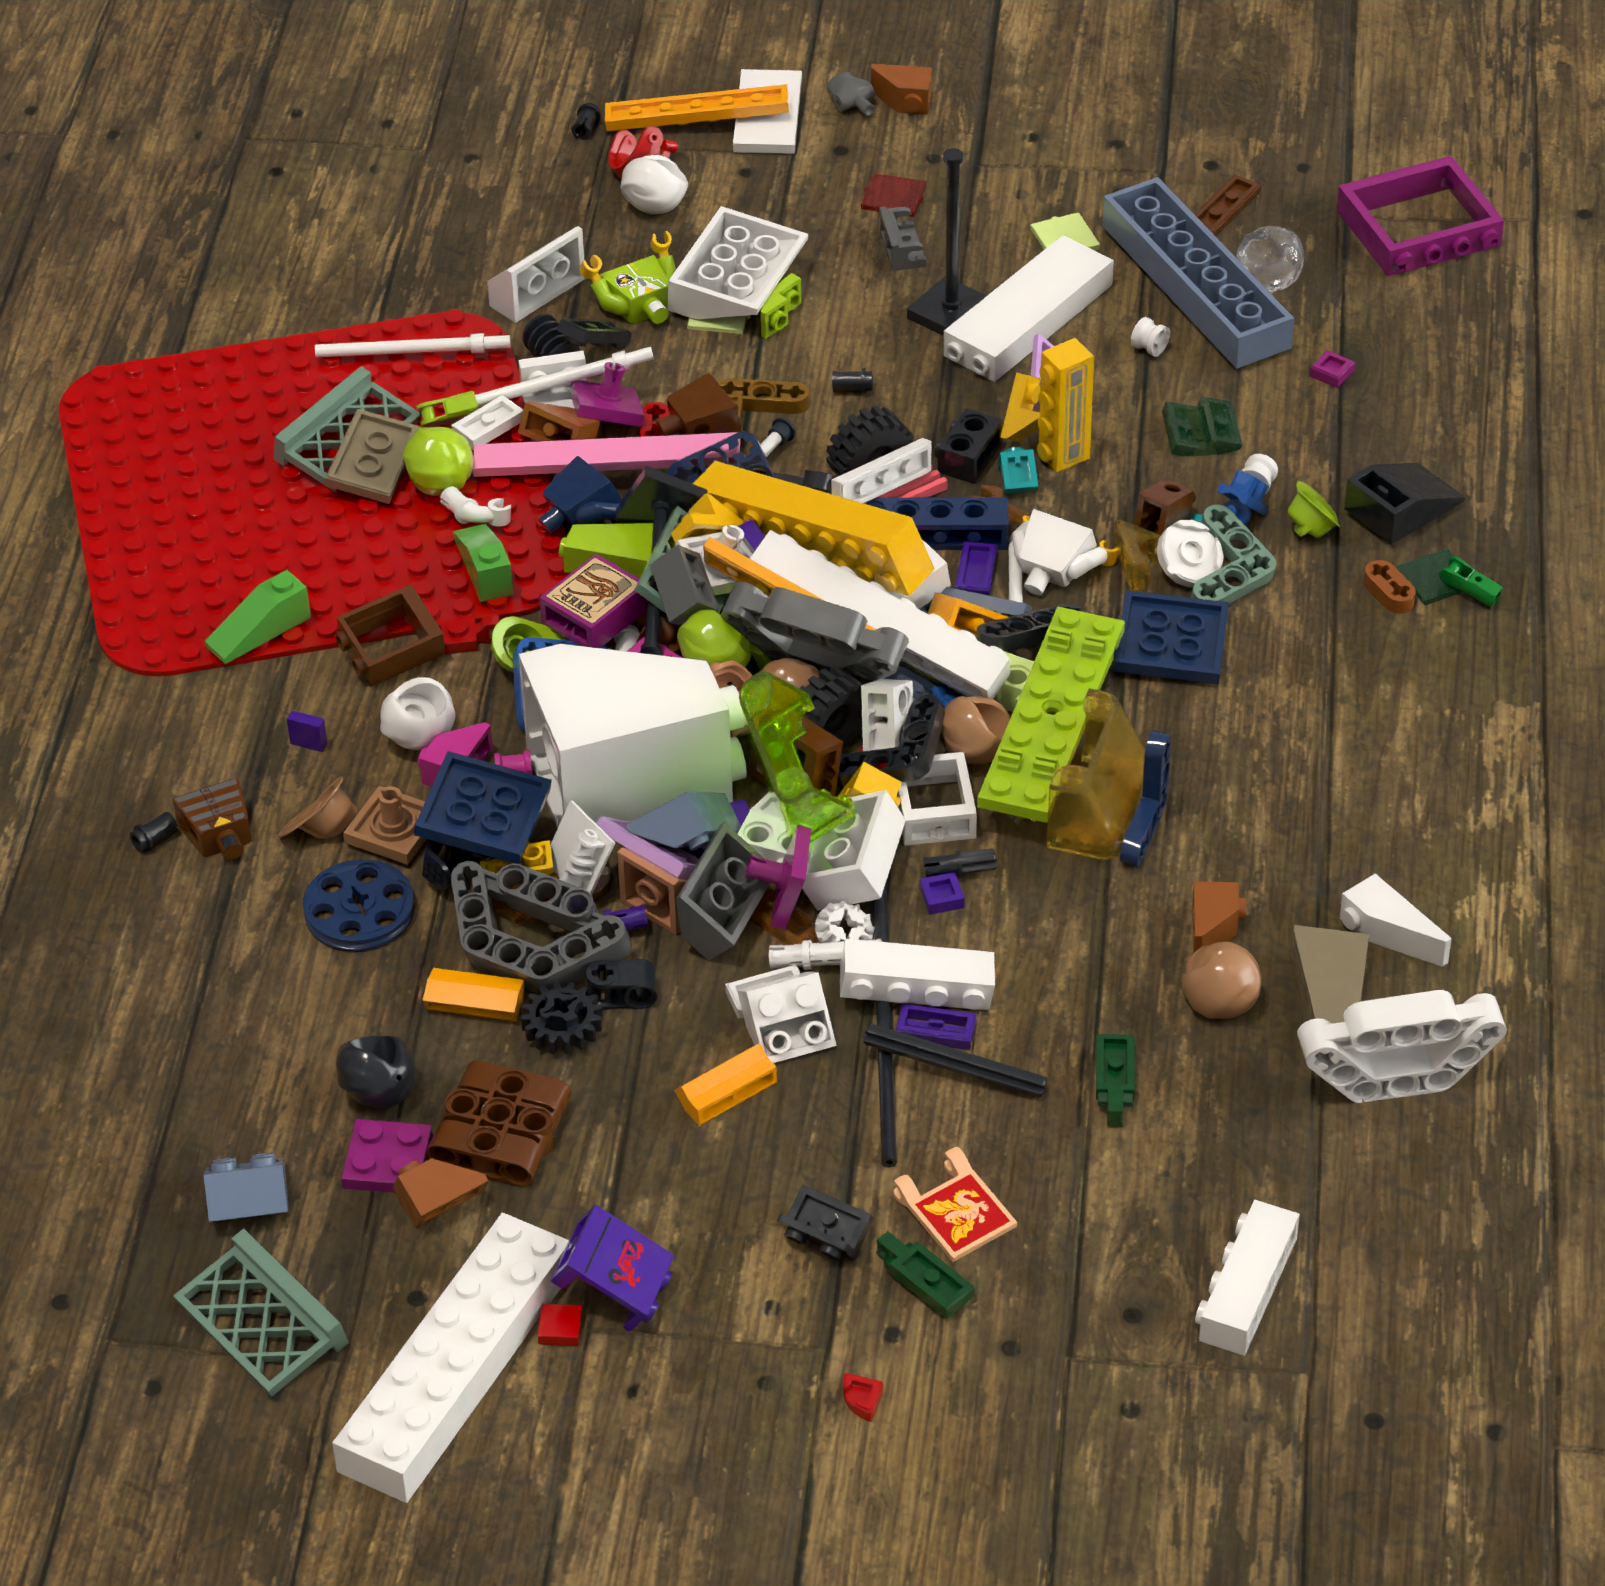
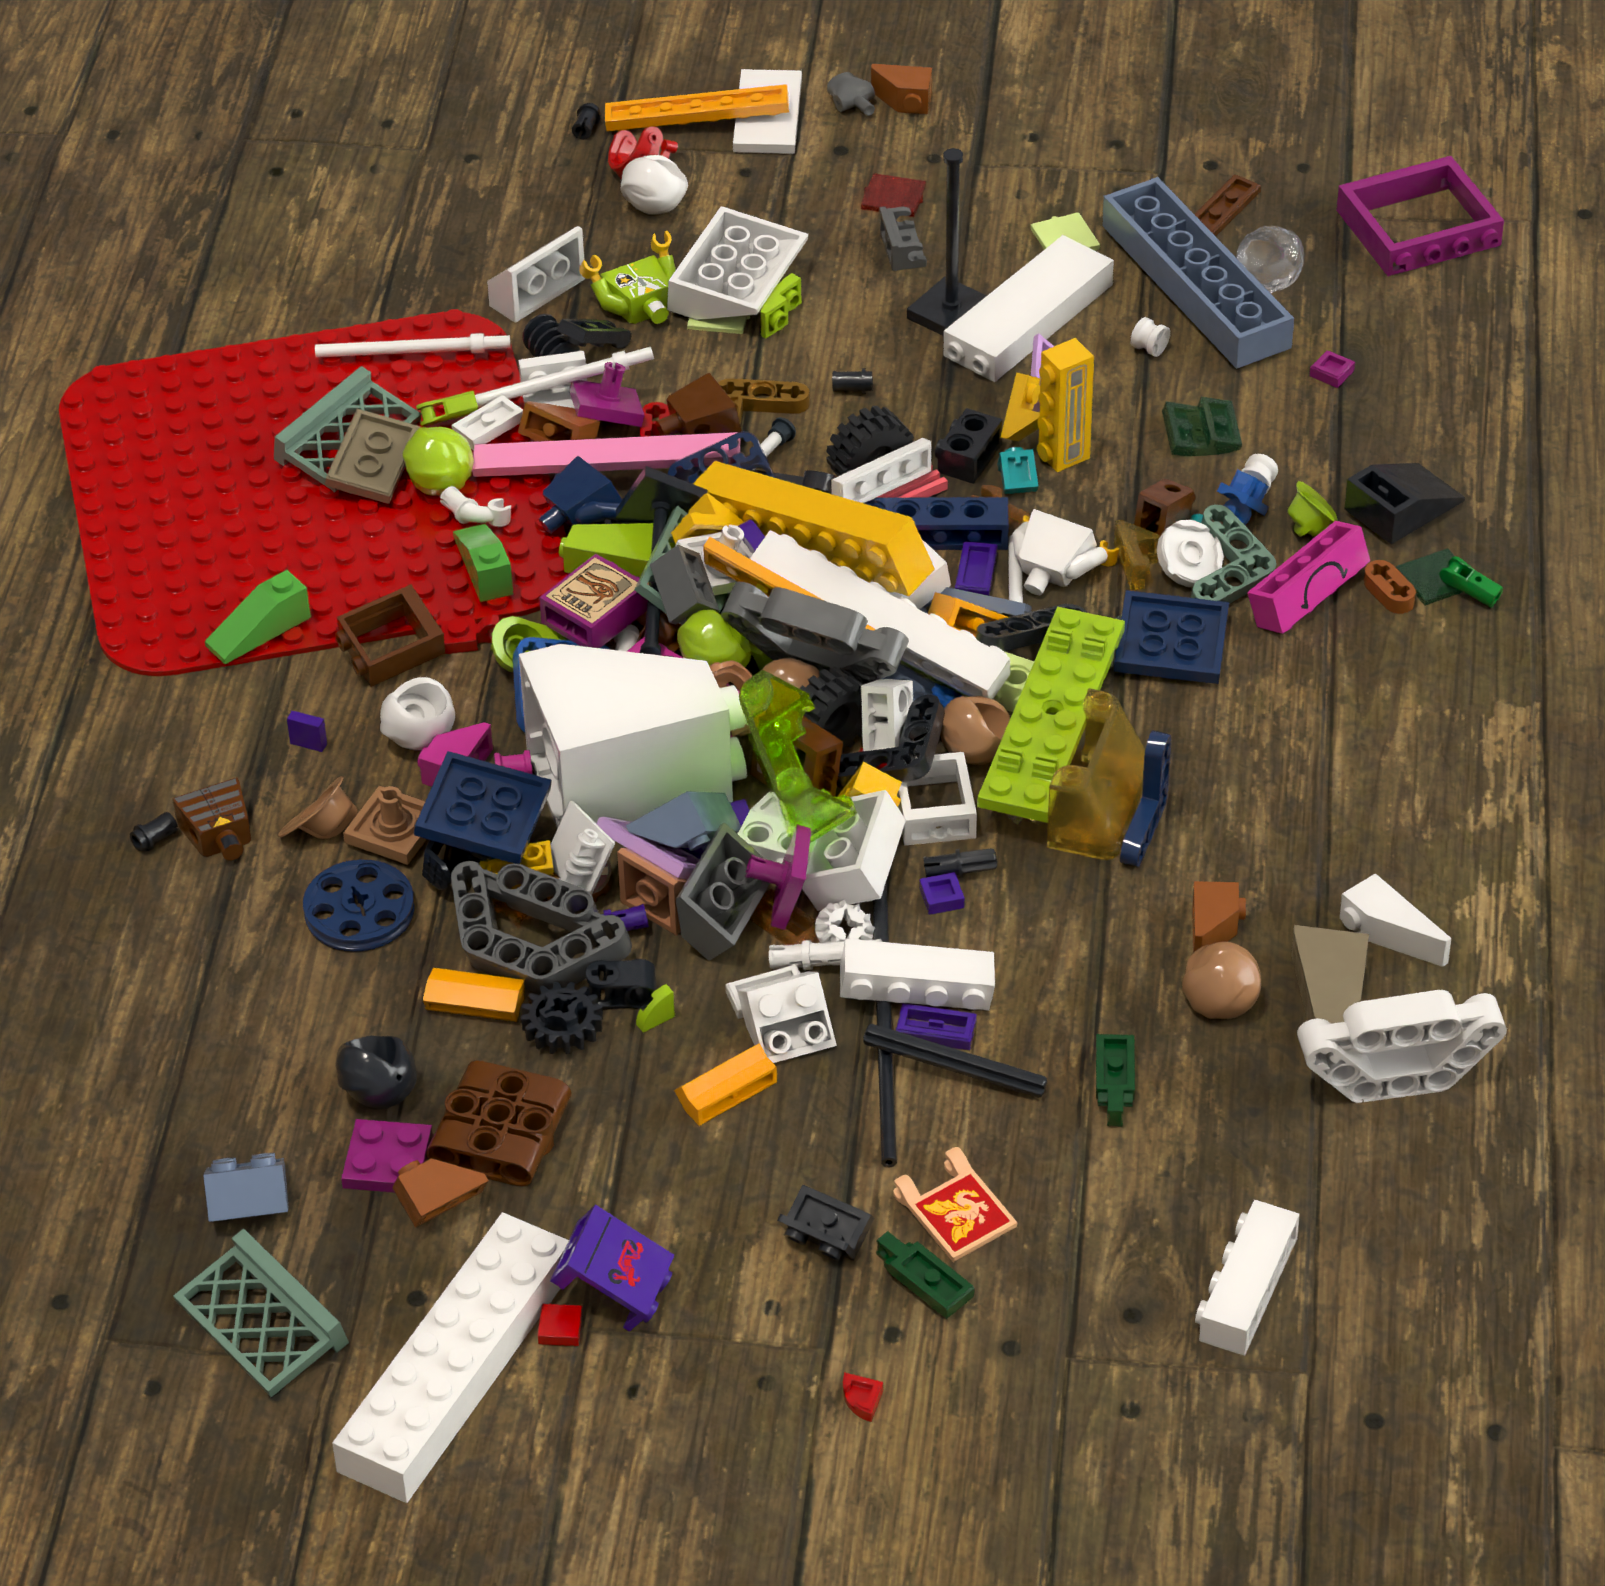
none -> lime tile [636,984,675,1033]
none -> dark pink brick [1247,521,1370,634]

